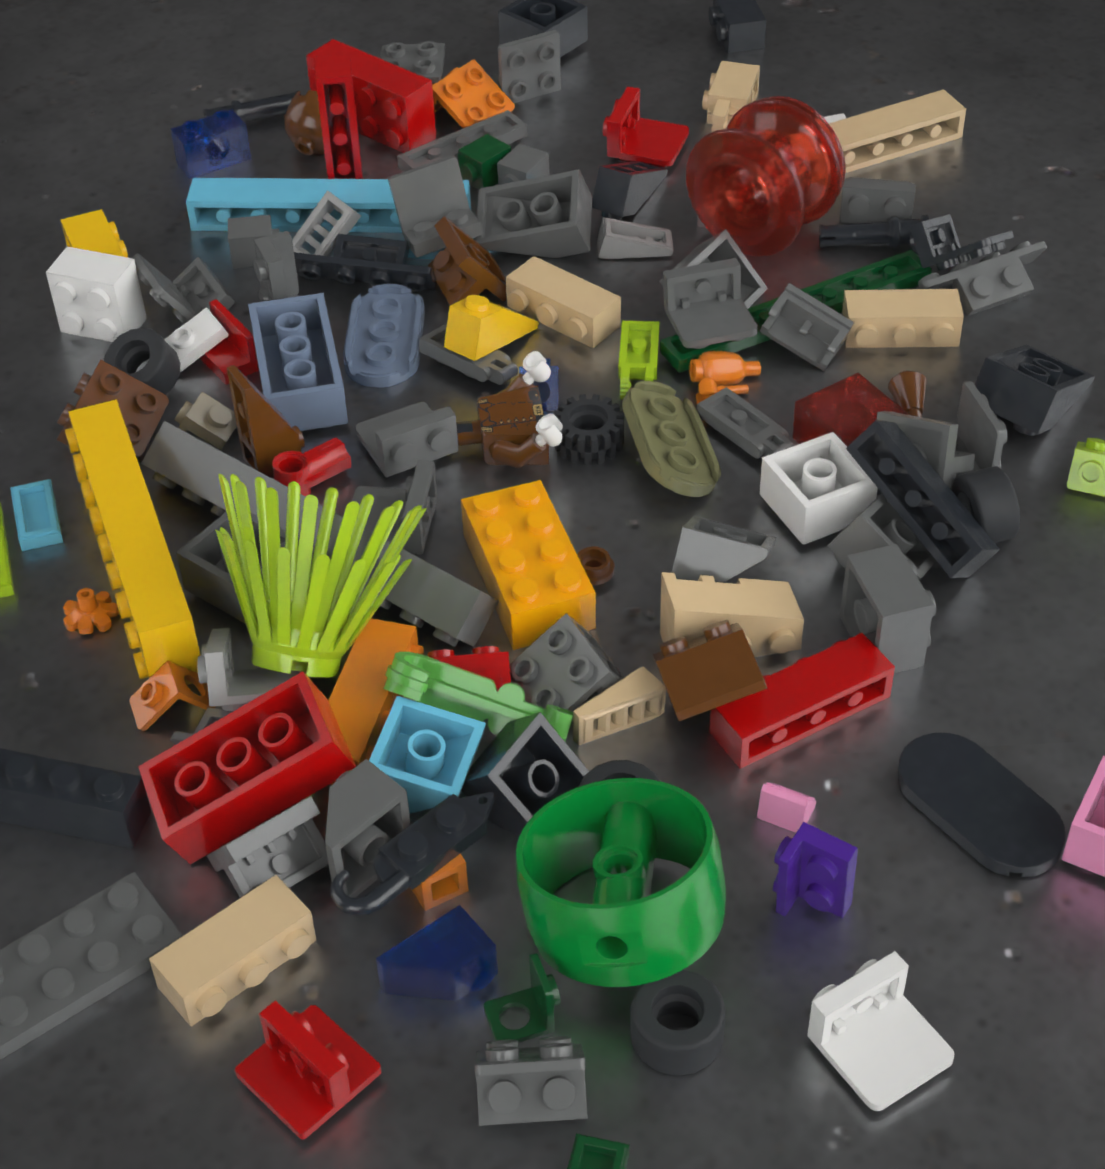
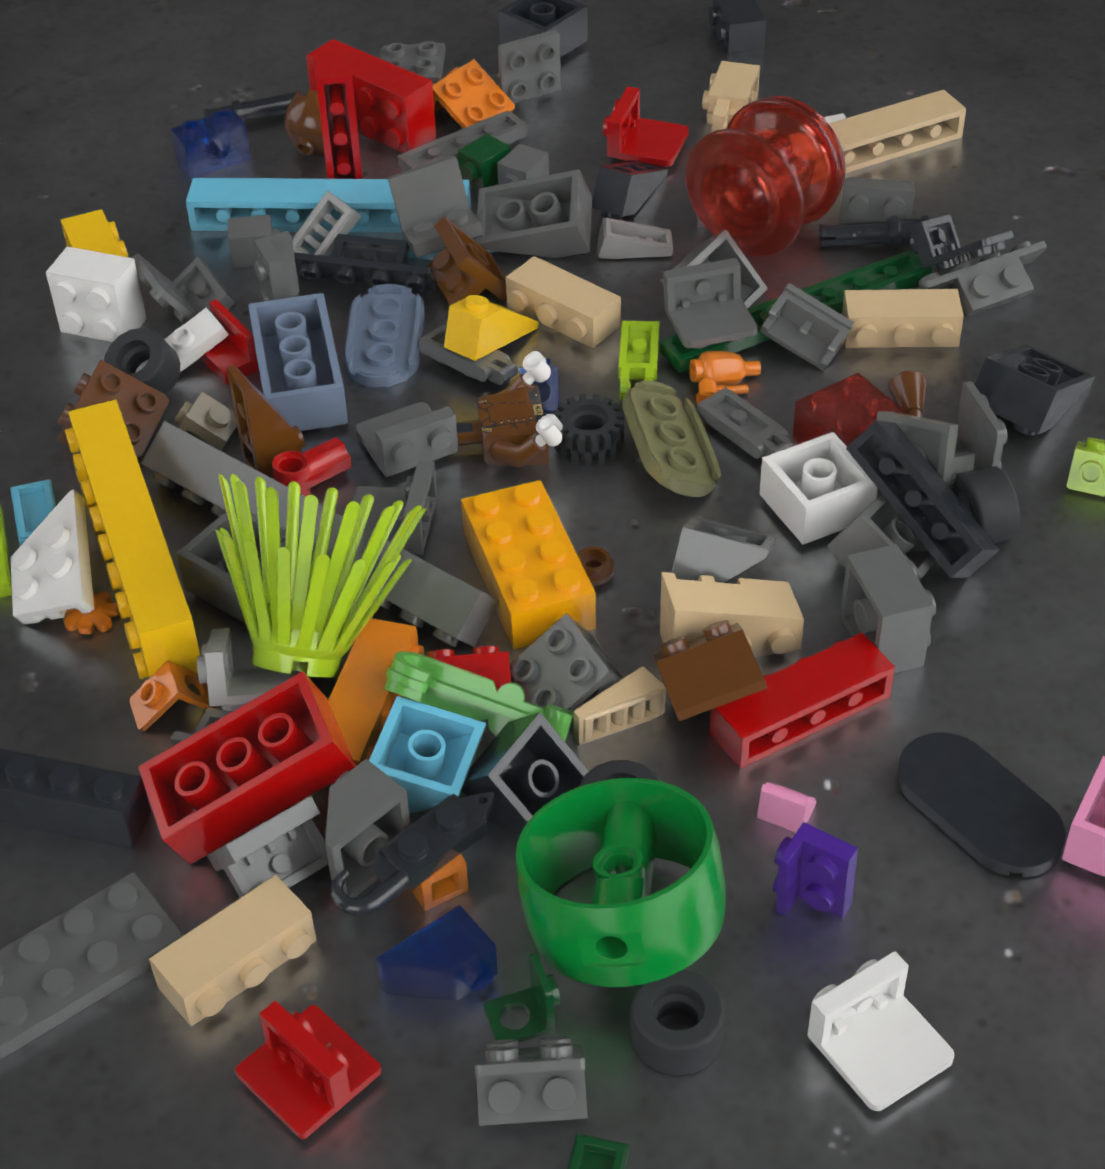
none -> white wing [10,489,94,625]

